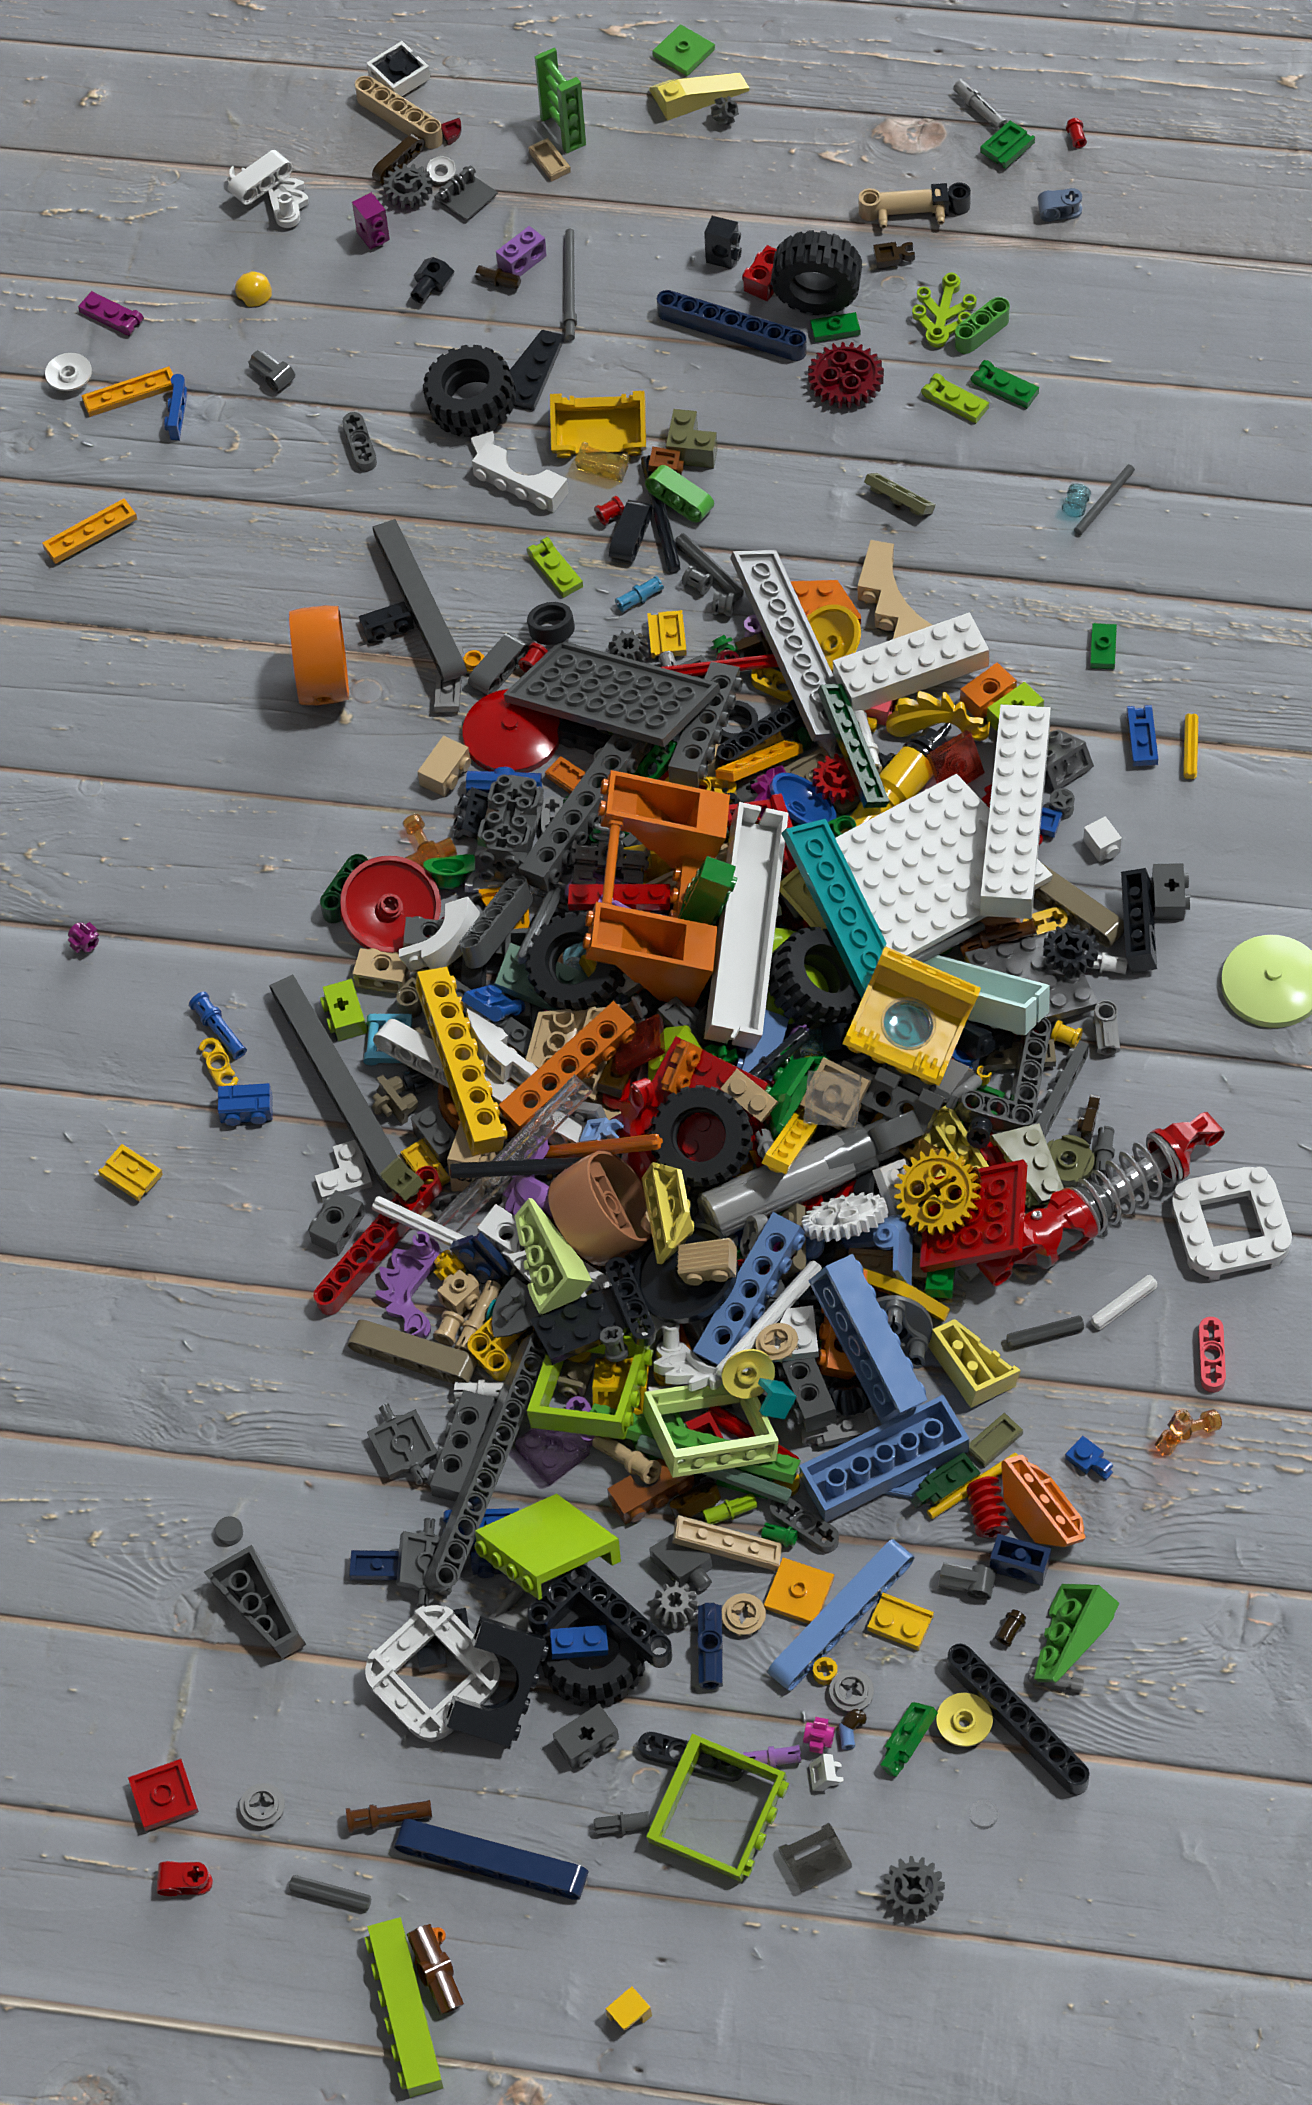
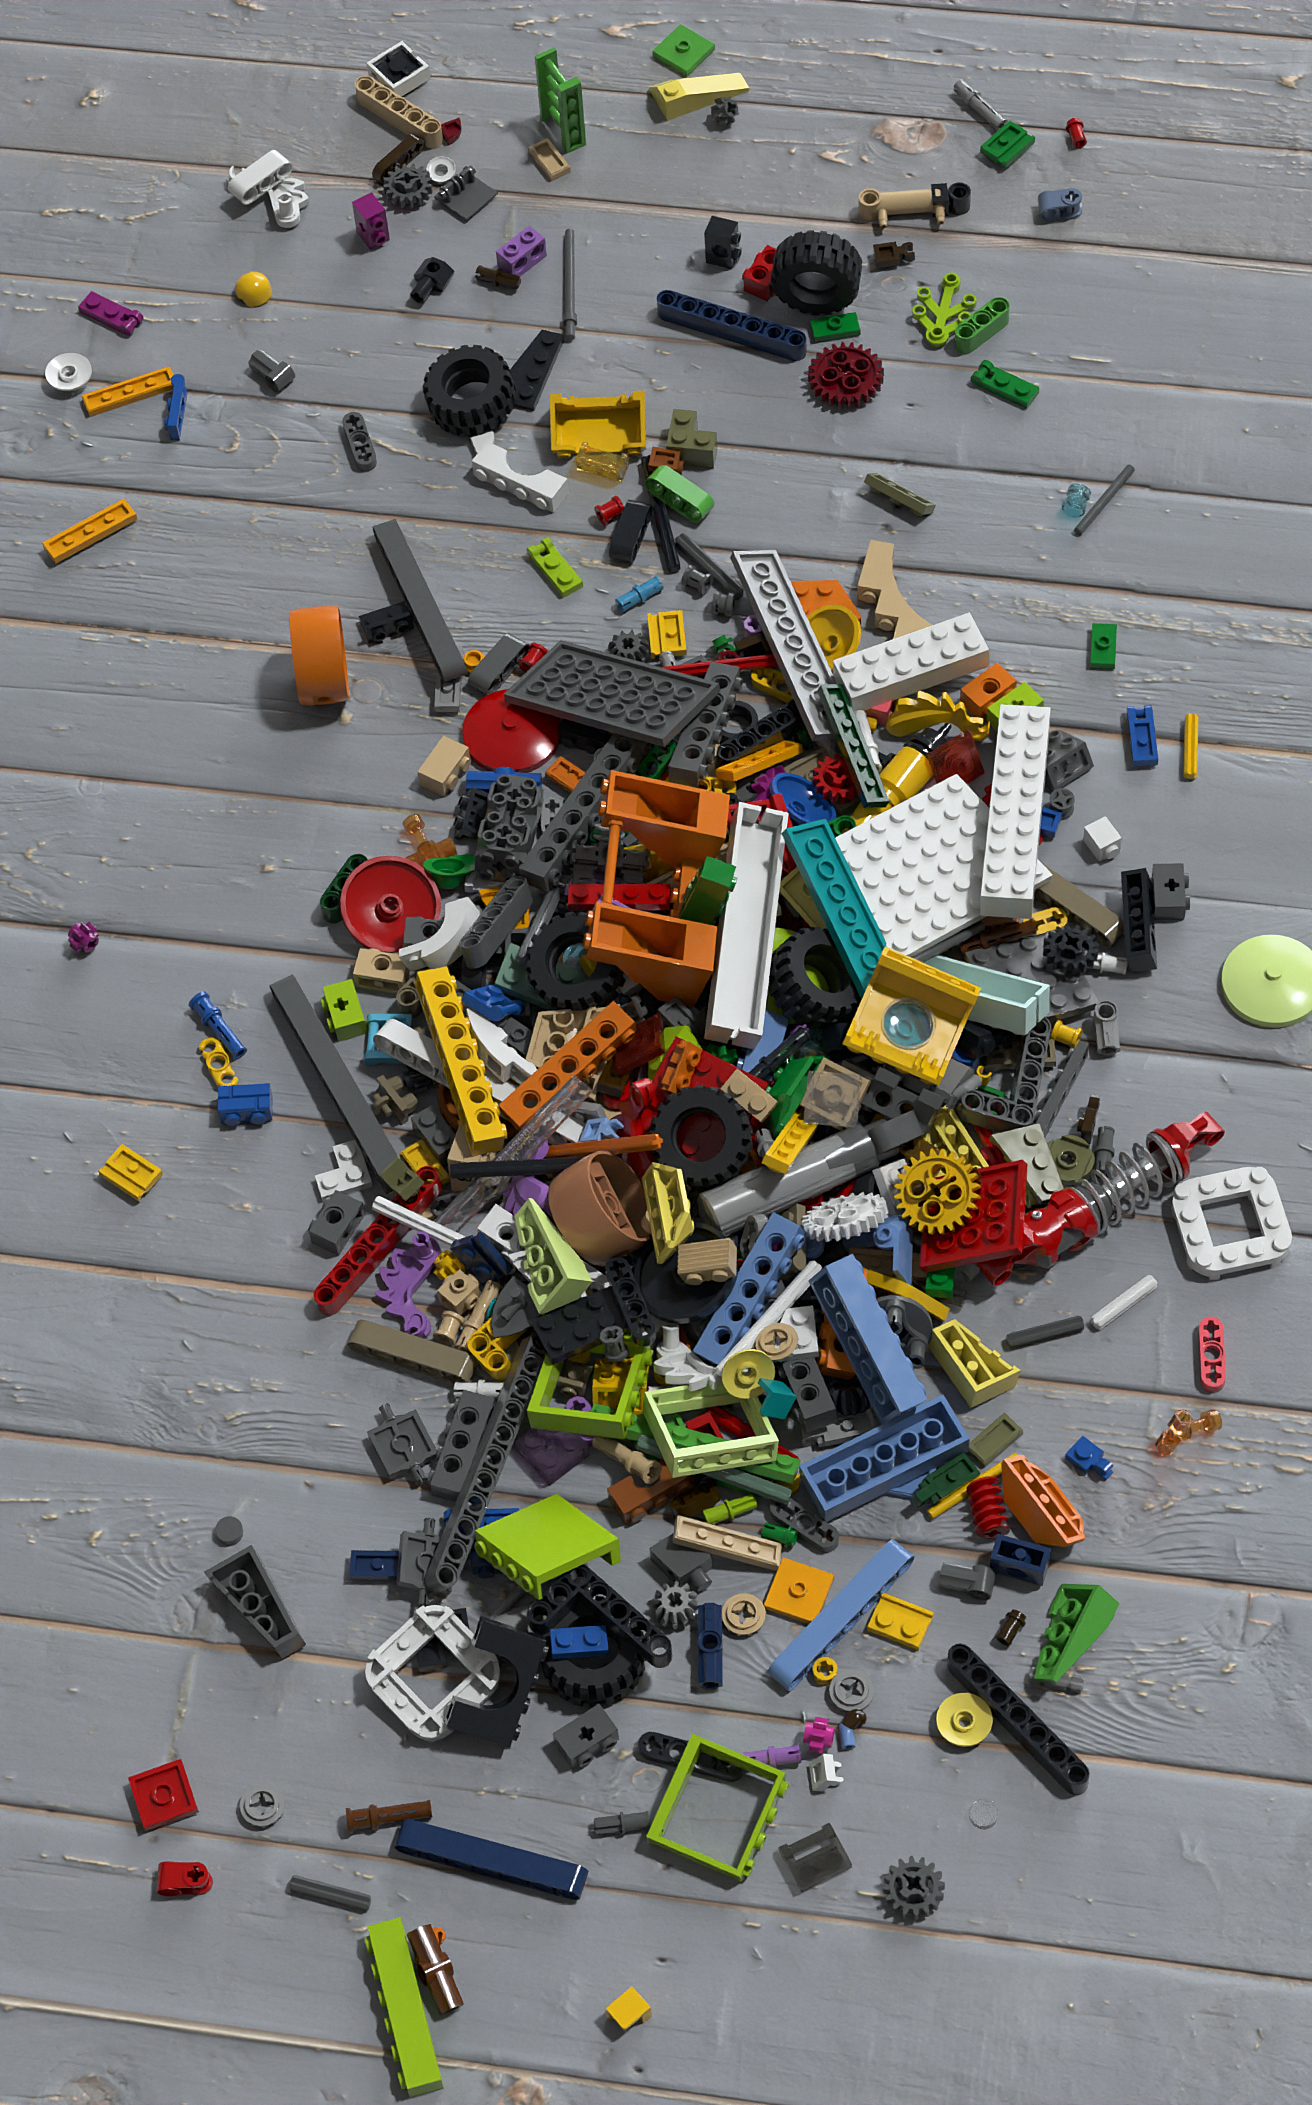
black tyre [527,602,575,645] -> none
green hinge [880,1702,938,1777] -> none
lime plate [921,373,989,424] -> none
black bush [967,1116,993,1149] -> none

